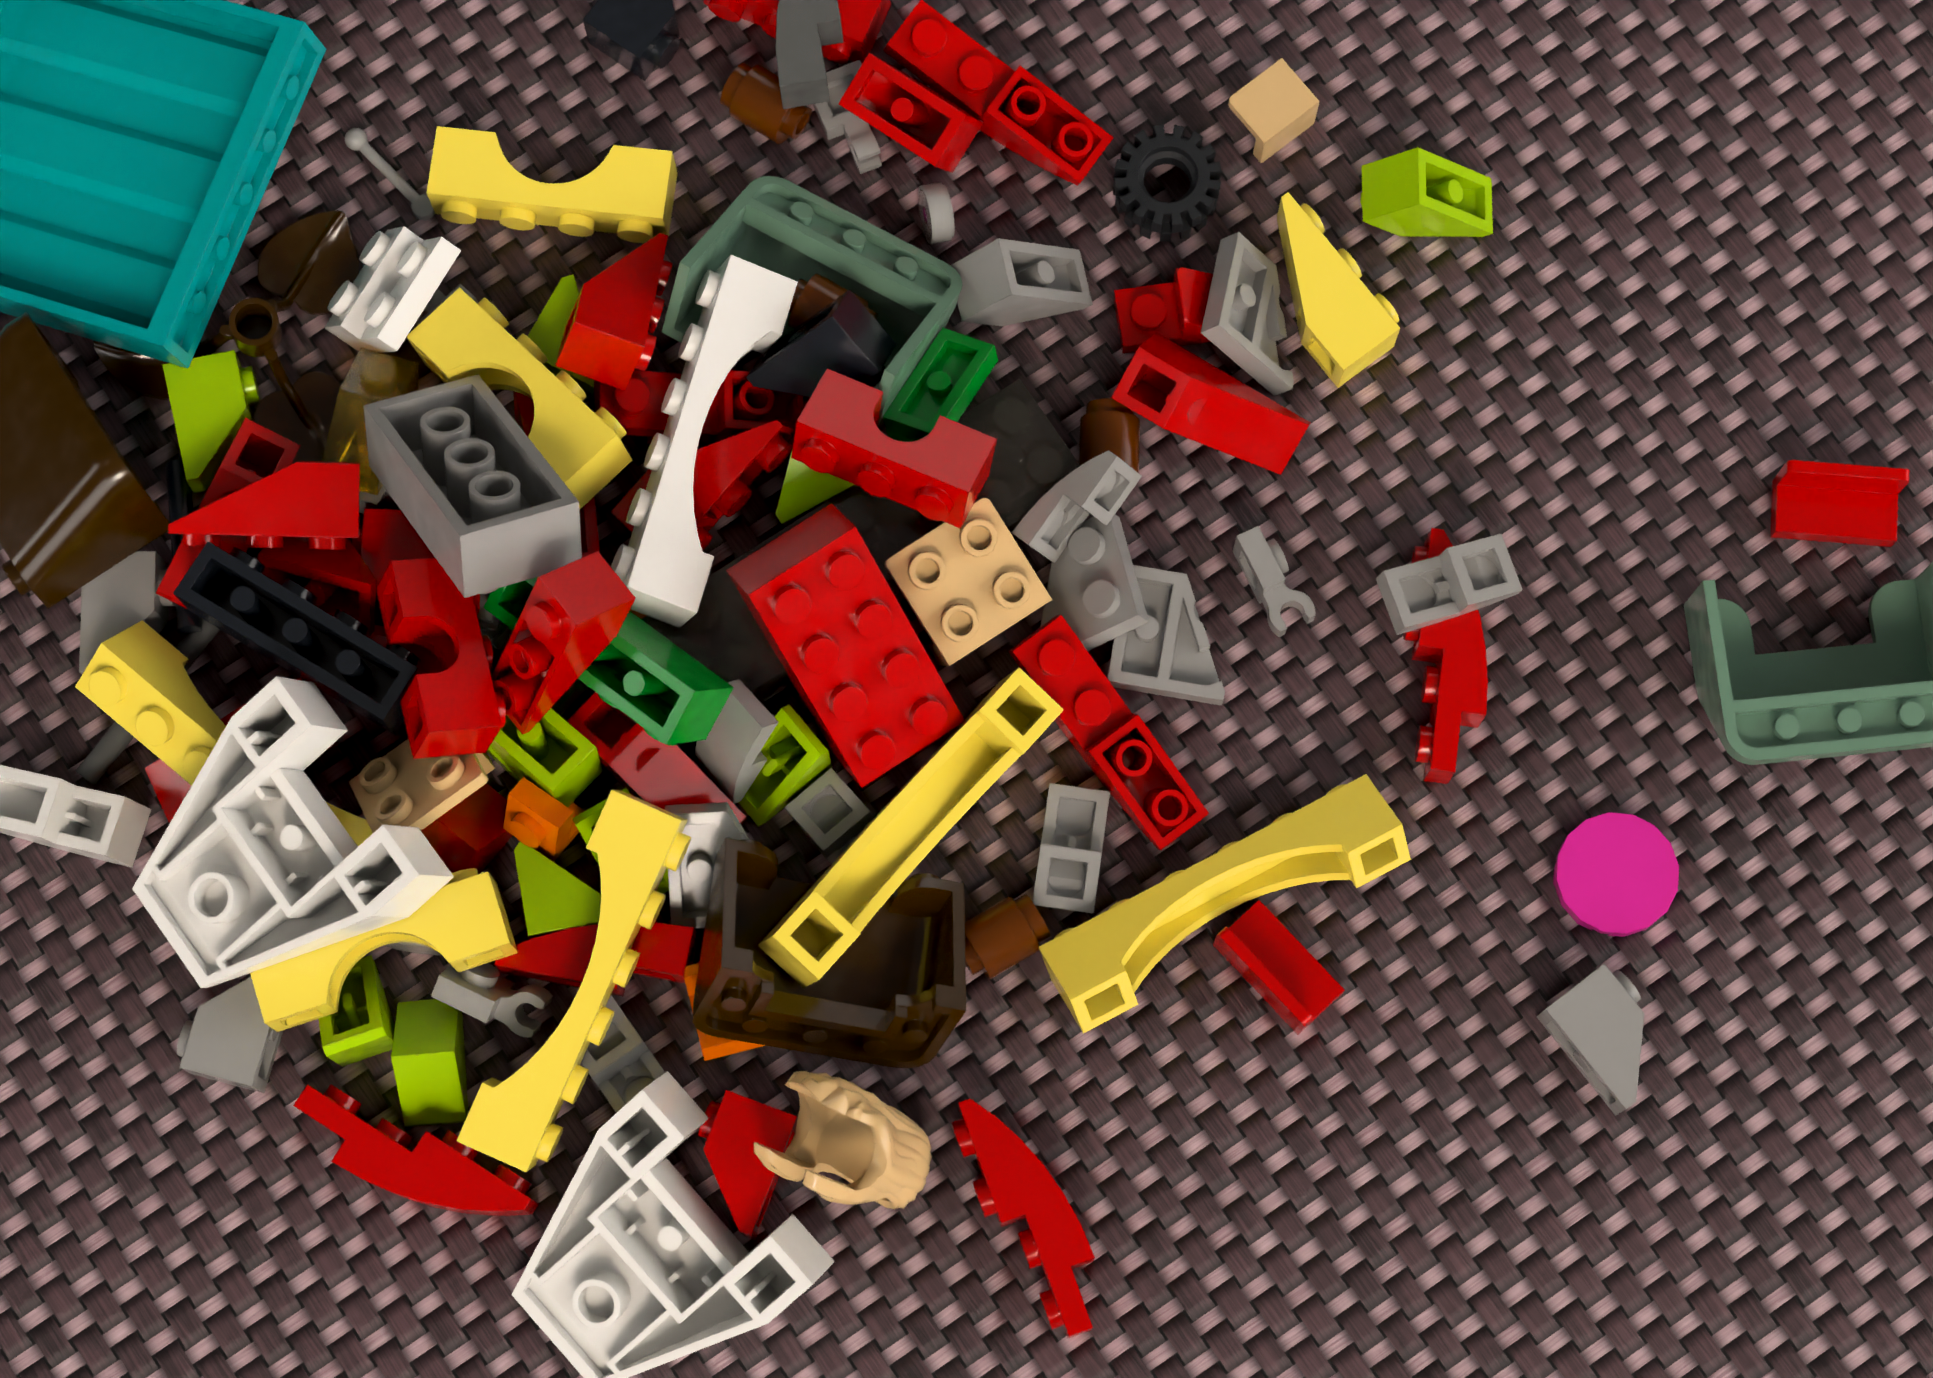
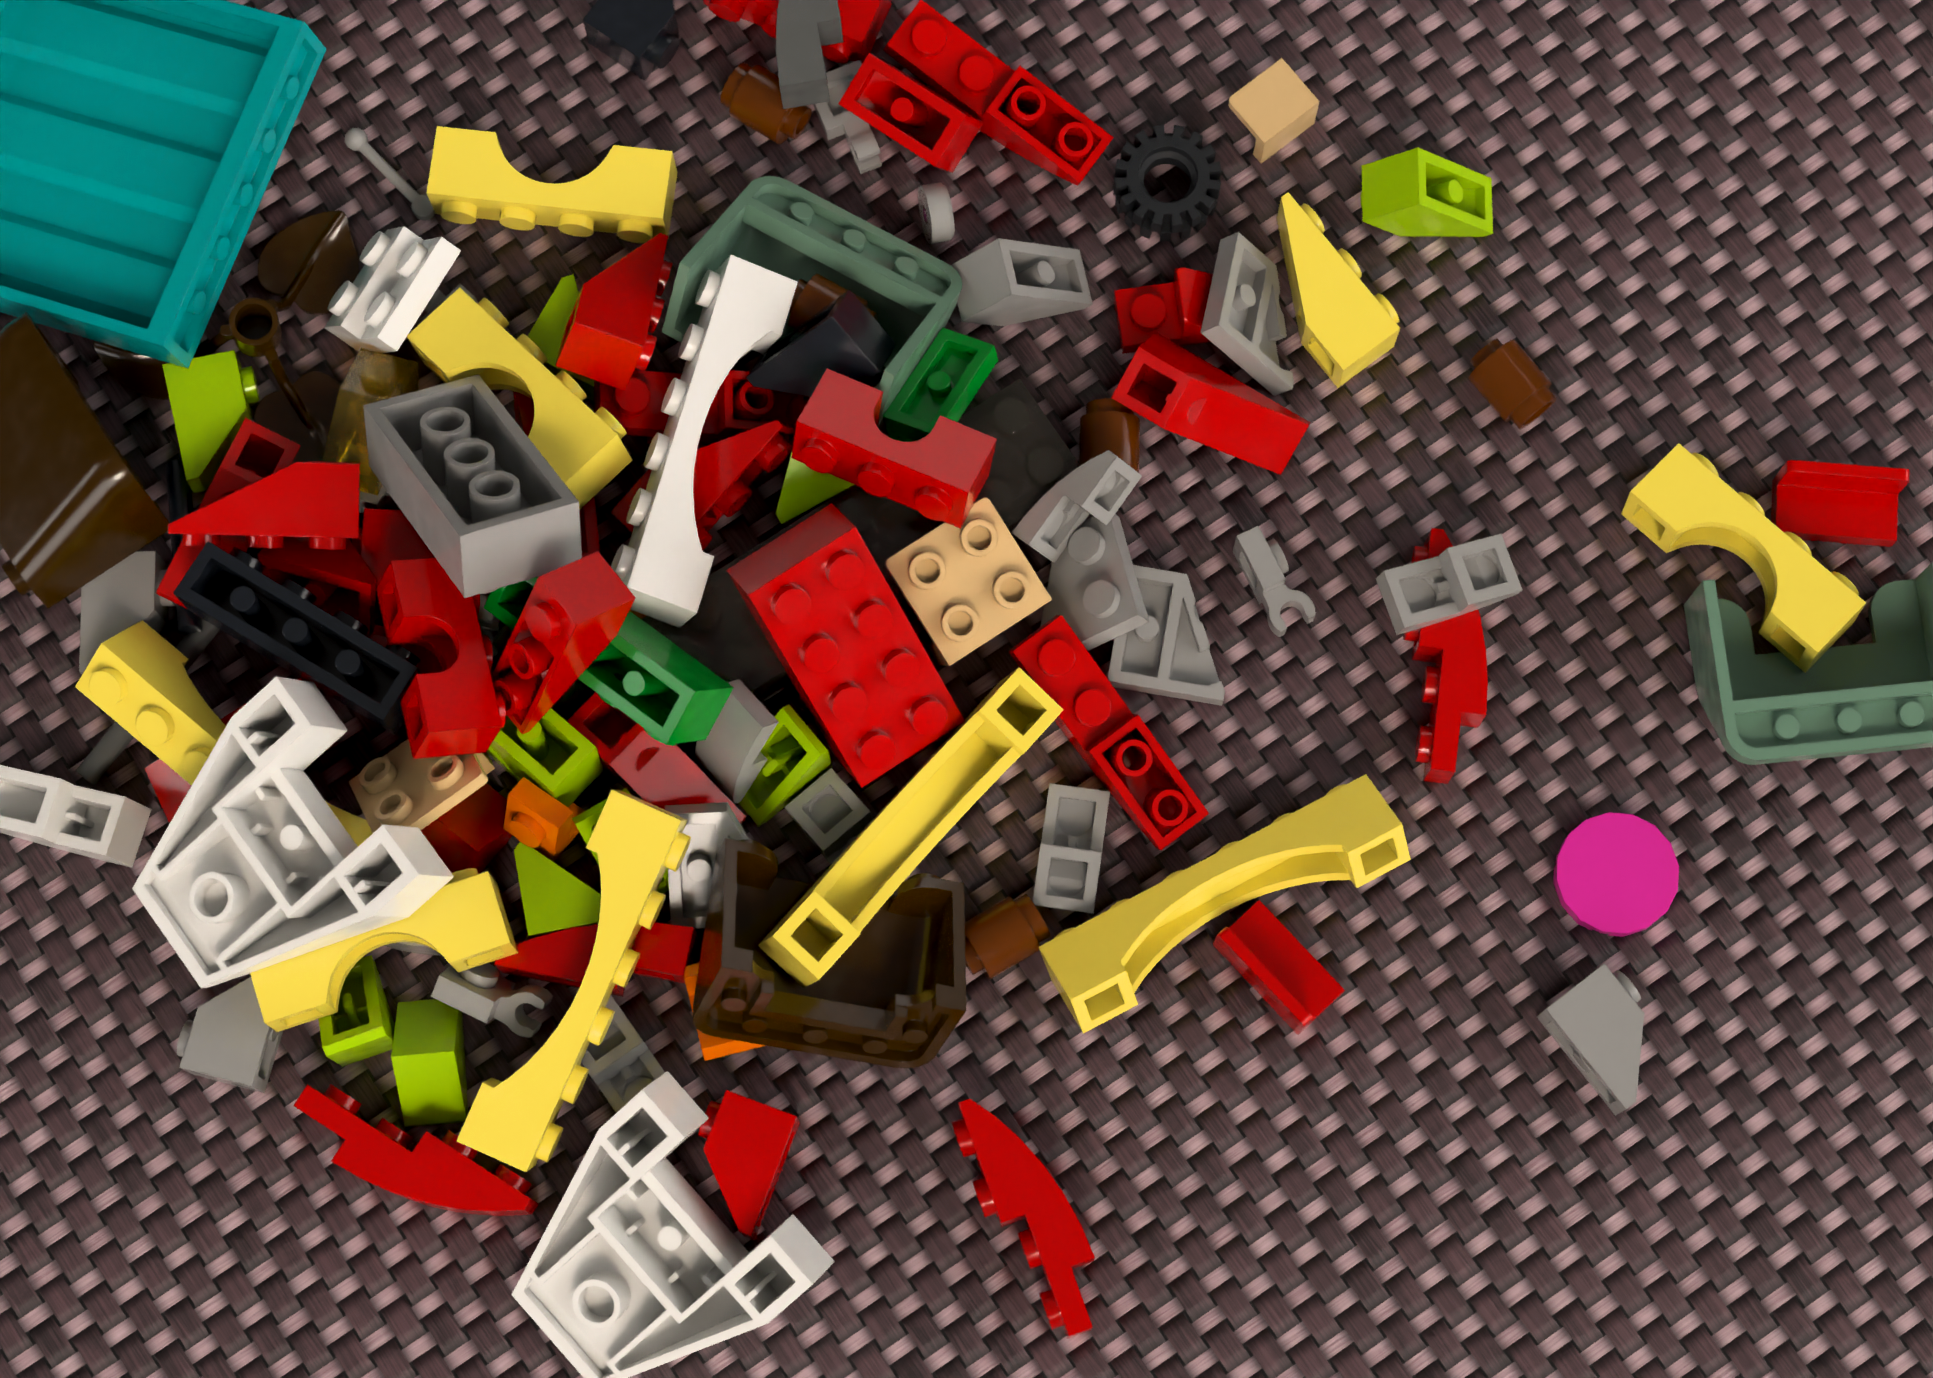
tan hair [754,1071,932,1210] -> none
none -> reddish brown brick [1468,339,1557,430]
none -> light yellow arch [1621,443,1866,673]

